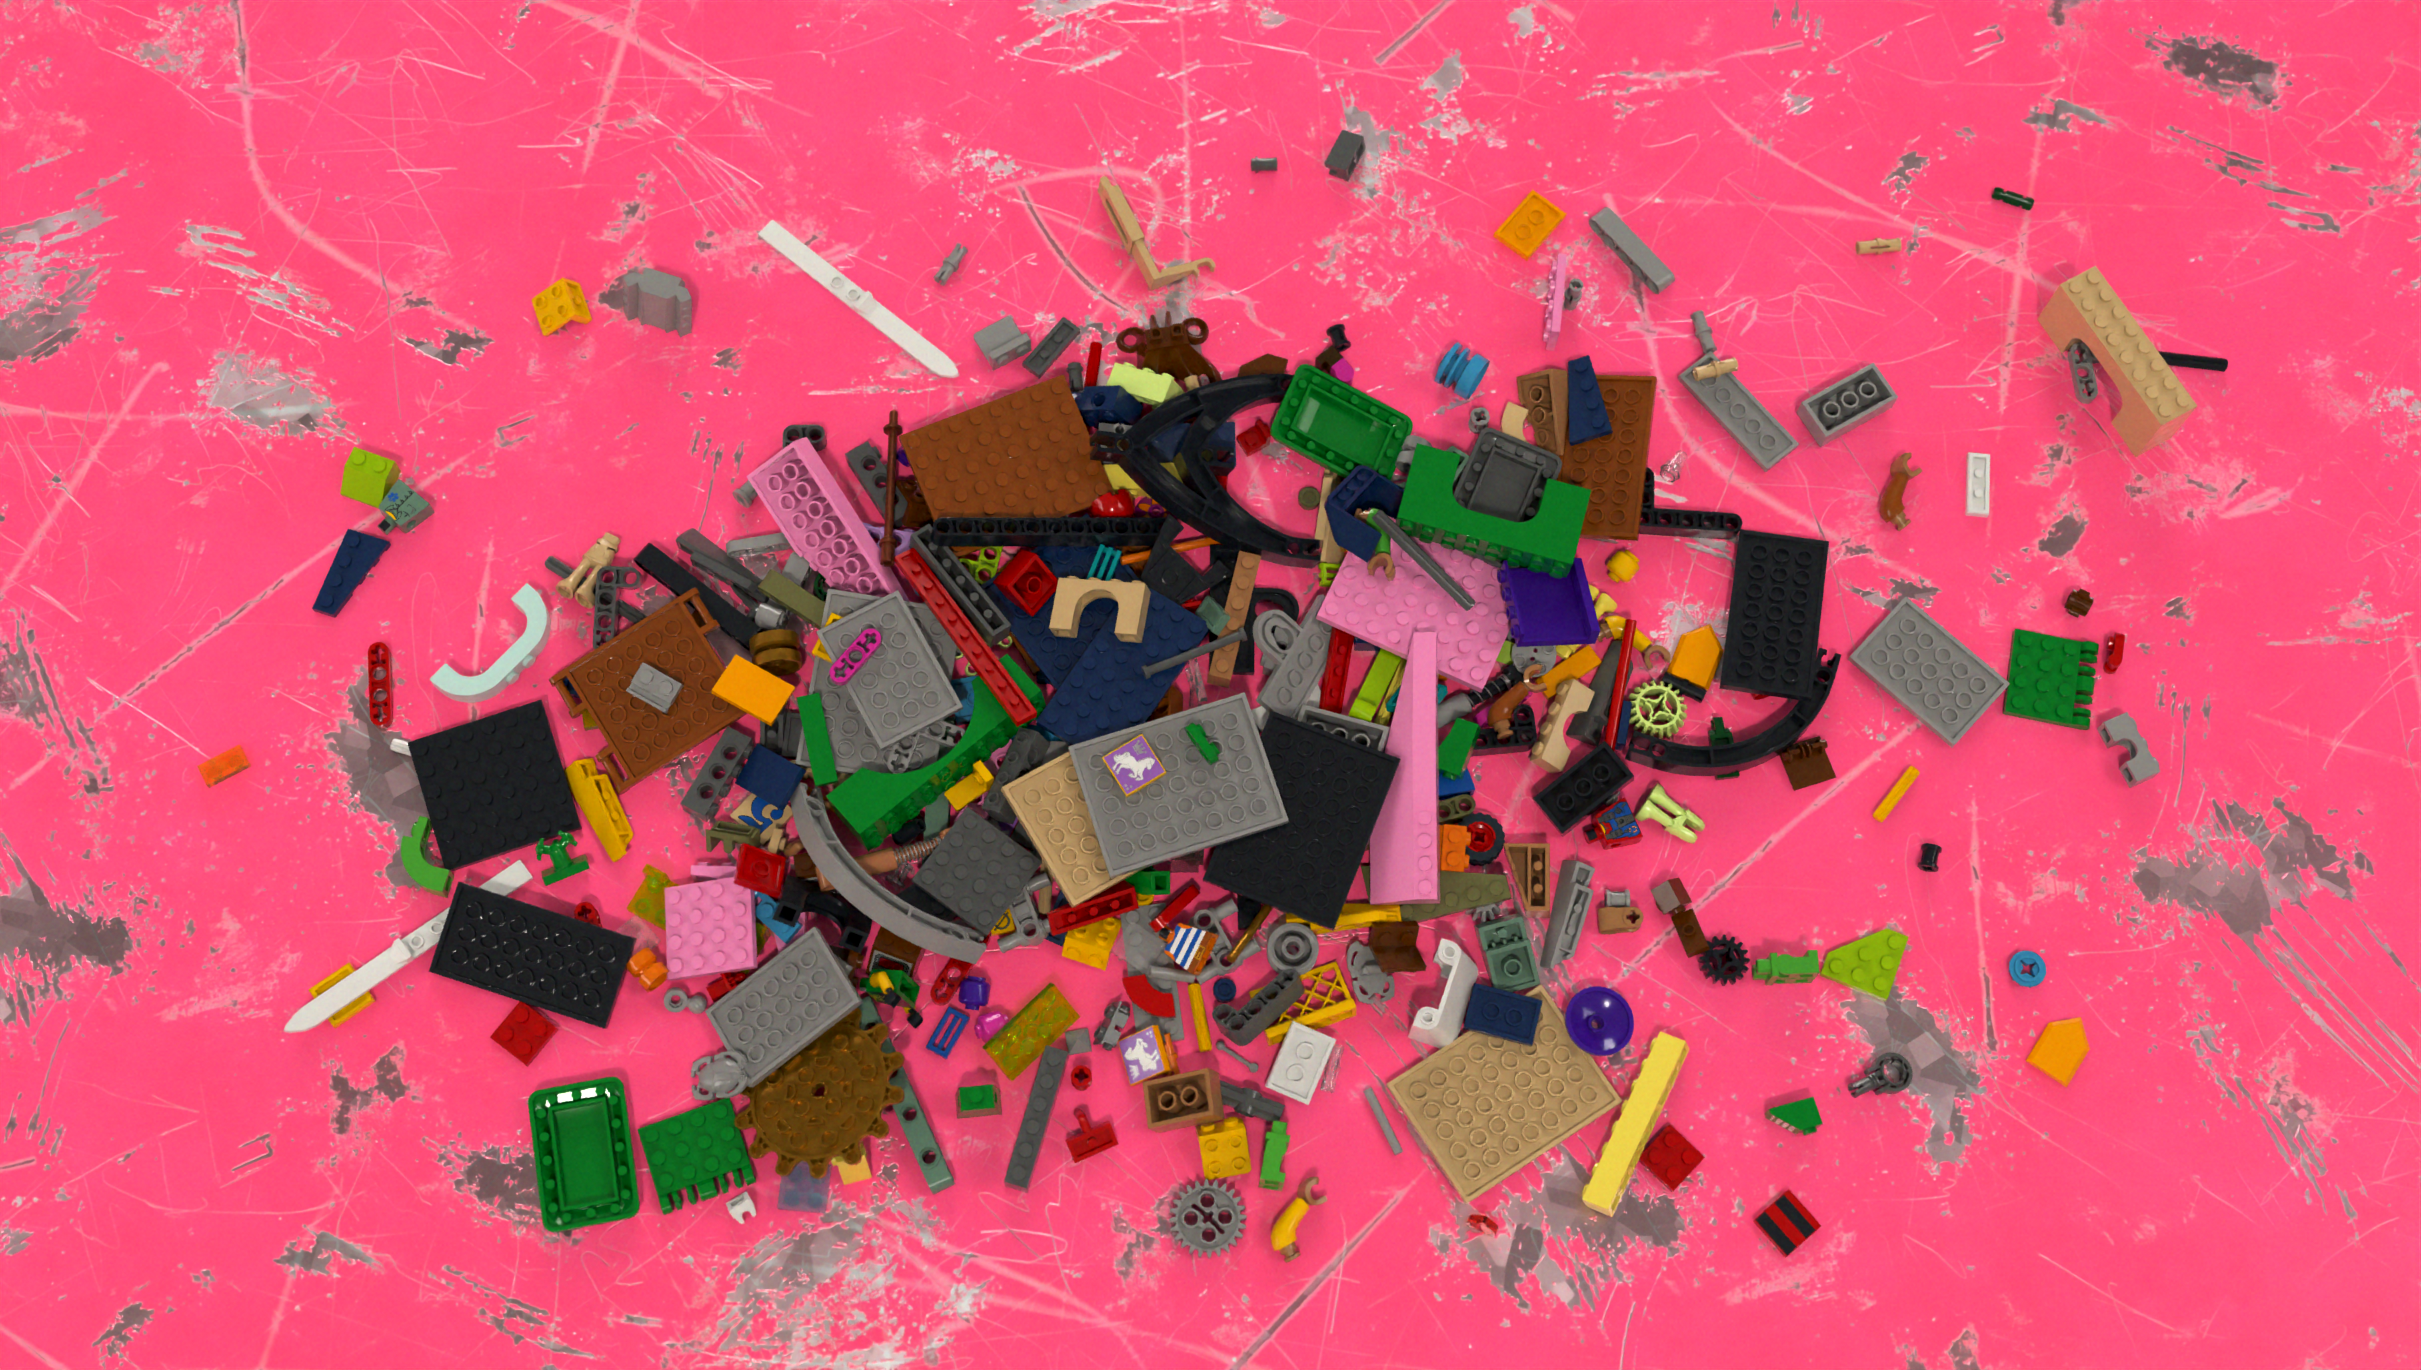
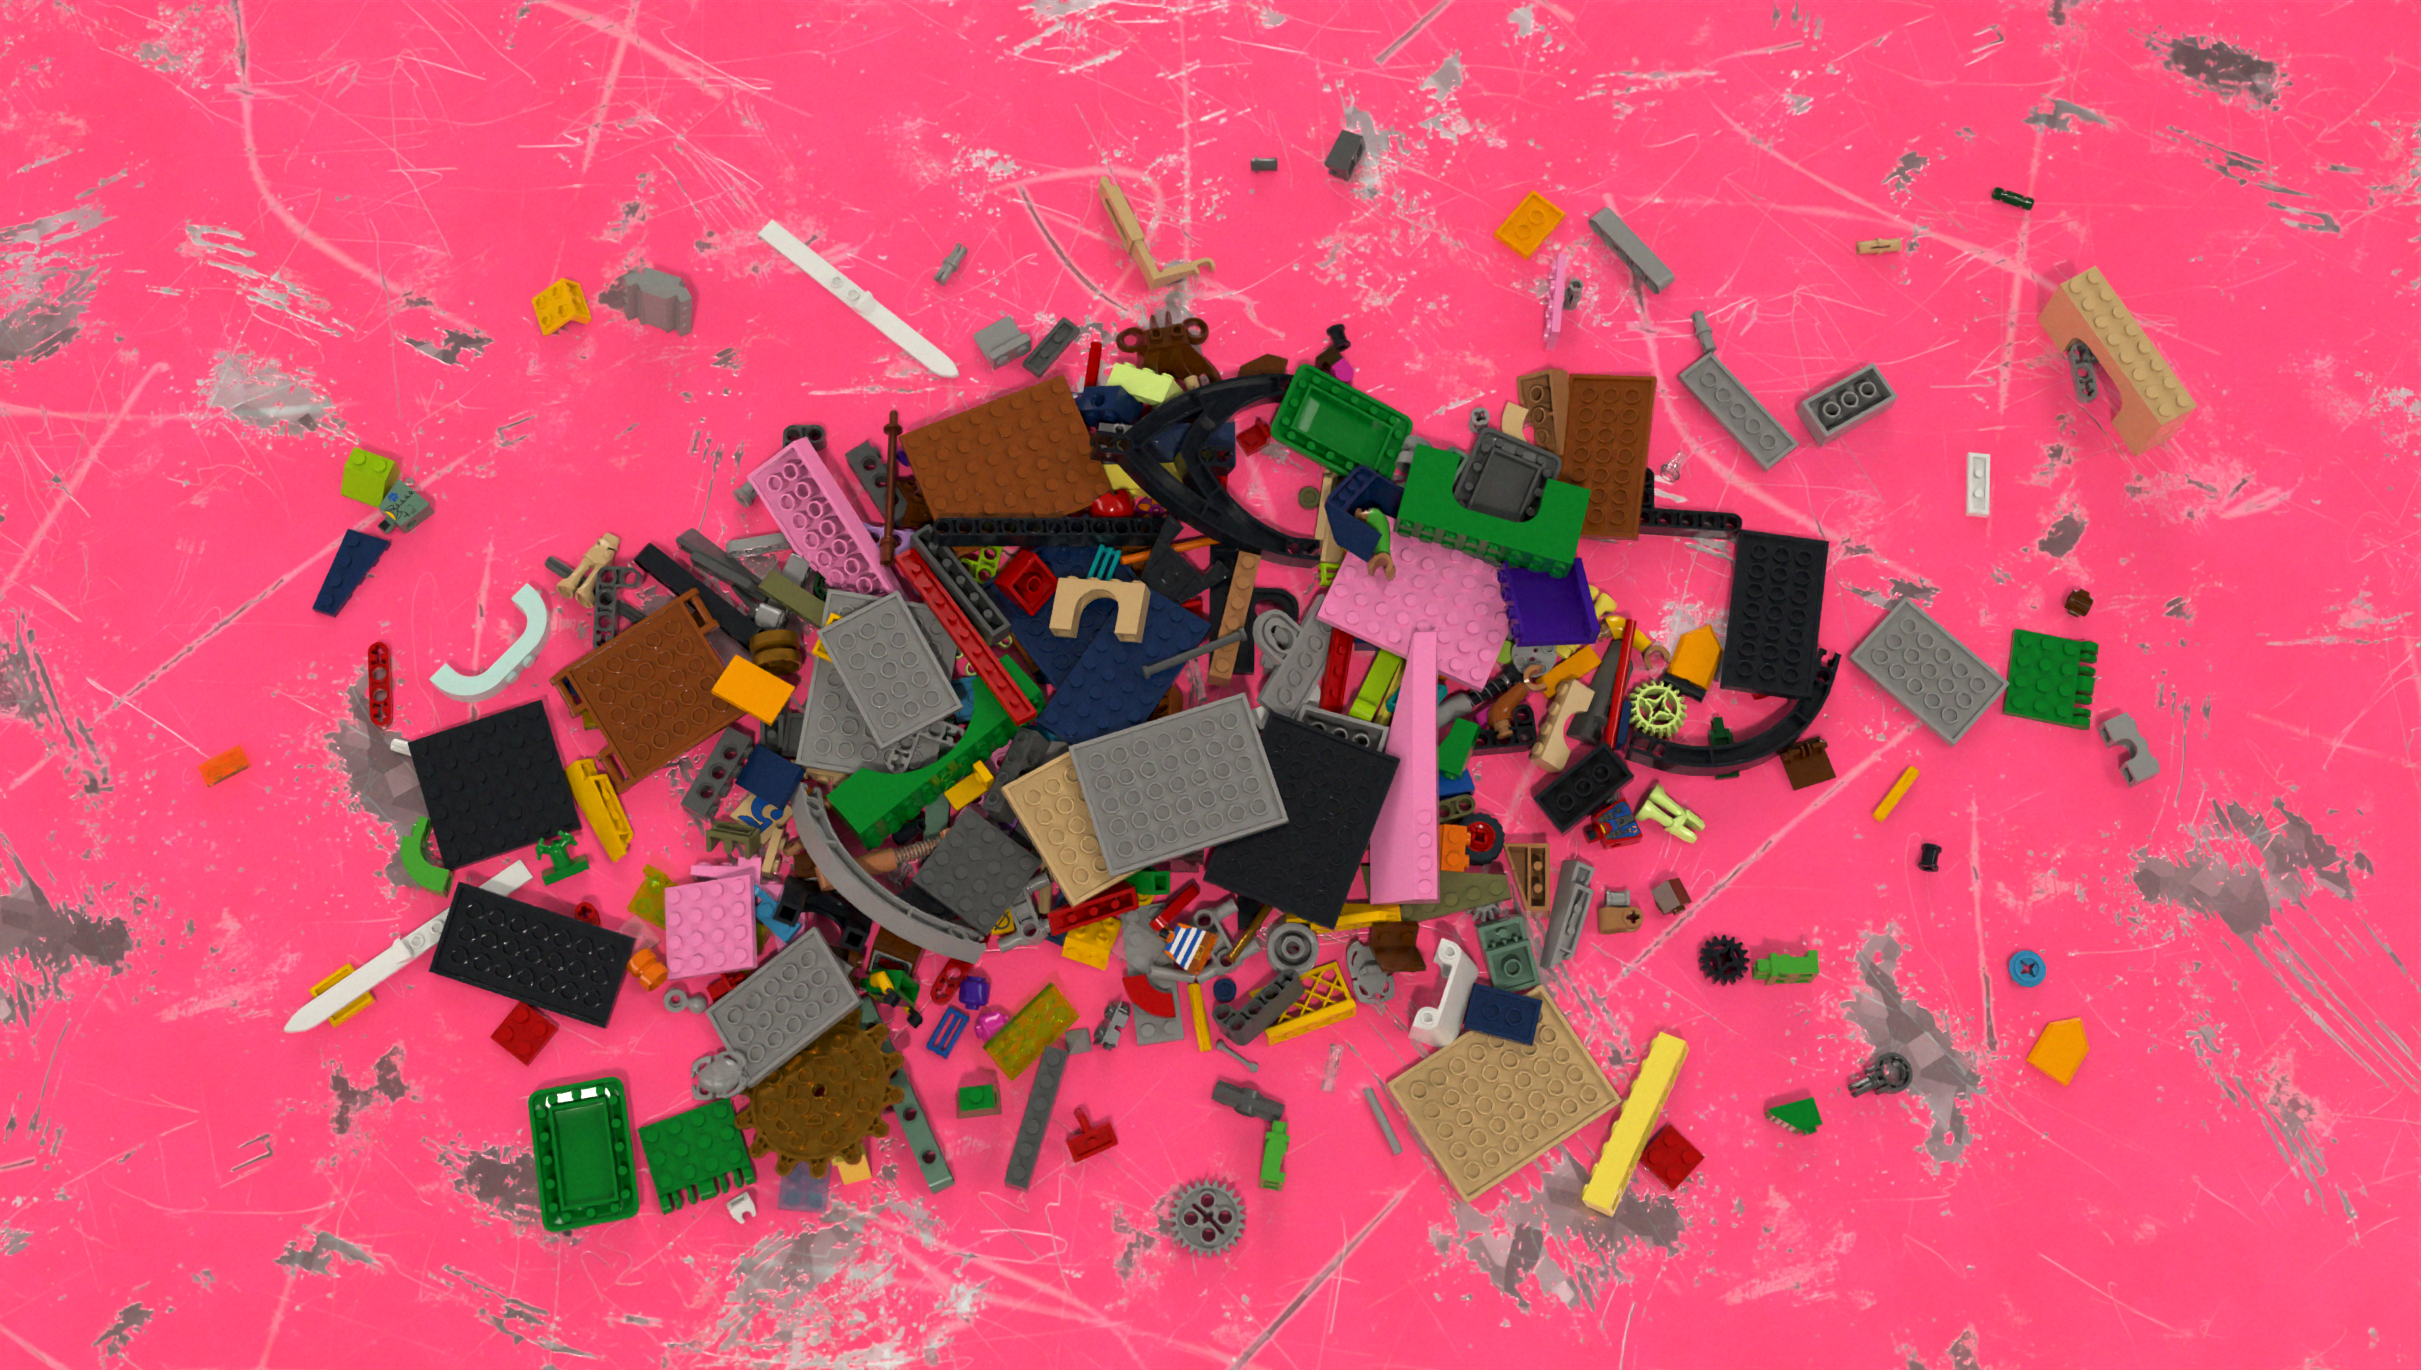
light grey plate [626,662,684,714] -> none
red tile [734,843,786,898] -> none
green tile [797,693,838,787] -> none
dark pink beam [829,628,882,685] -> none
dark grey pin [1066,362,1083,392] -> none
red bush [1071,1065,1092,1091] -> none
tile [1102,734,1166,798] -> none
tile [1118,1025,1170,1086] -> none
medium nougat brick [1142,1068,1225,1133] -> none
orange pin [1161,1032,1180,1077] -> none
green plate [1184,722,1220,765] -> none
sand green tile [1195,595,1231,635] -> none
yellow bracket [1195,1117,1251,1180] -> none
white tile [1264,1020,1336,1105] -> none
yellow piece [1270,1177,1328,1263] -> none
dark grey axle [1372,510,1476,611] -> none
dark azure wheel [1434,342,1490,400] -> none
clear red tile [1466,1215,1499,1236] -> none
dark purple dish [1565,986,1634,1056] -> none
dark blue wing [1568,355,1613,446] -> none
yellow head [1606,550,1640,583] -> none
reddish brown plate [1671,908,1710,958] -> none
tan pin [1692,357,1738,381] -> none
tile [1753,1189,1821,1258] -> none
lime plate [1819,928,1909,1001] -> none
piece [1879,452,1922,531] -> none
red plate [2103,632,2125,674] -> none
black axle [2158,351,2228,371] -> none

